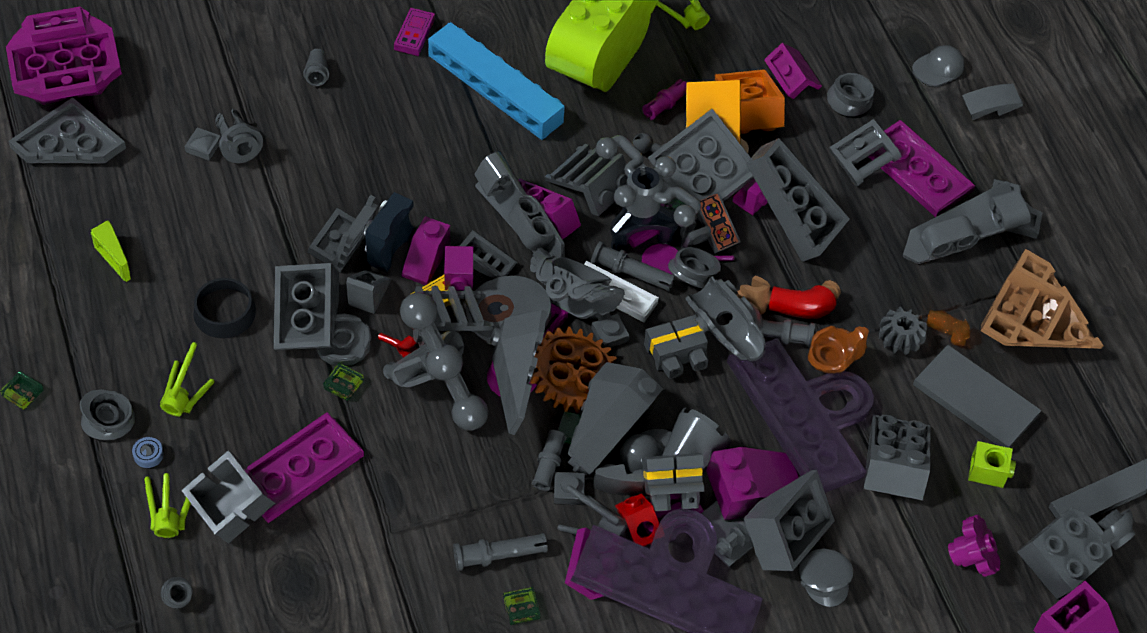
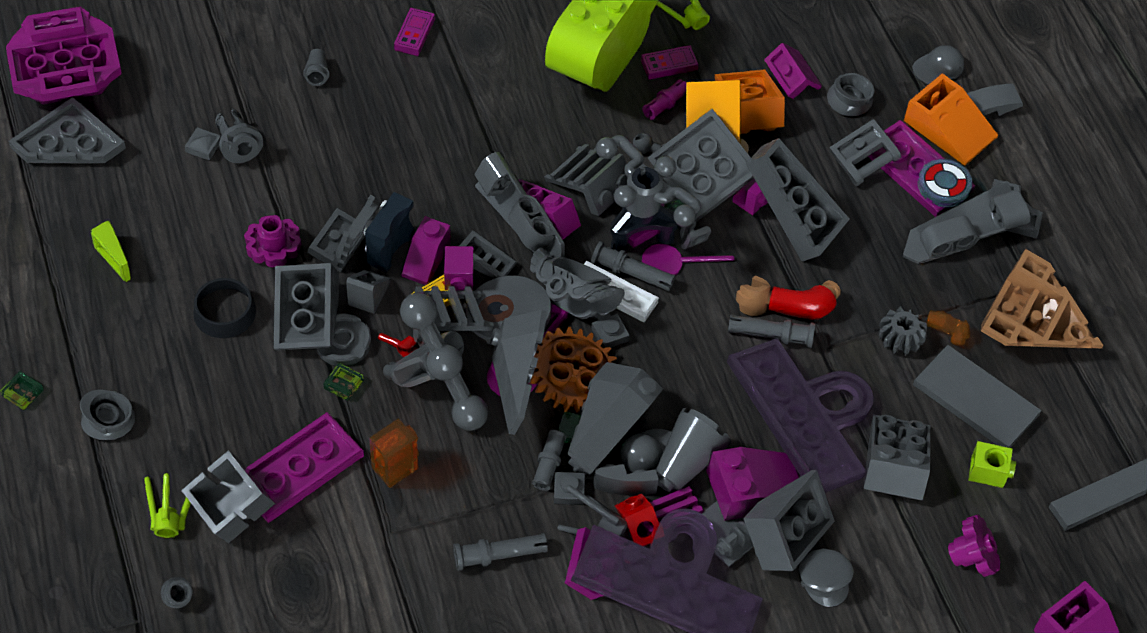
sand blue tile [132,437,164,468] -> none
lime plant [160,342,214,417] -> none
dark azure brick [428,22,565,140] -> none
clear green tile [503,587,540,625] -> none
dark grey hips [642,453,704,511] -> none
dark grey hips [644,315,708,379] -> none
dark grey piece [668,247,721,288] -> none
dark grey piece [685,277,766,362] -> none
tile [697,192,740,254] -> none
dark orange hair [808,326,869,373] -> none
dark grey brick [1017,507,1136,599] -> none
none -> magenta plant [244,215,302,267]
none -> clear orange brick [369,418,419,488]
none -> magenta tile [641,45,698,80]
none -> orange slope [904,73,998,166]
none -> tile [918,159,972,207]

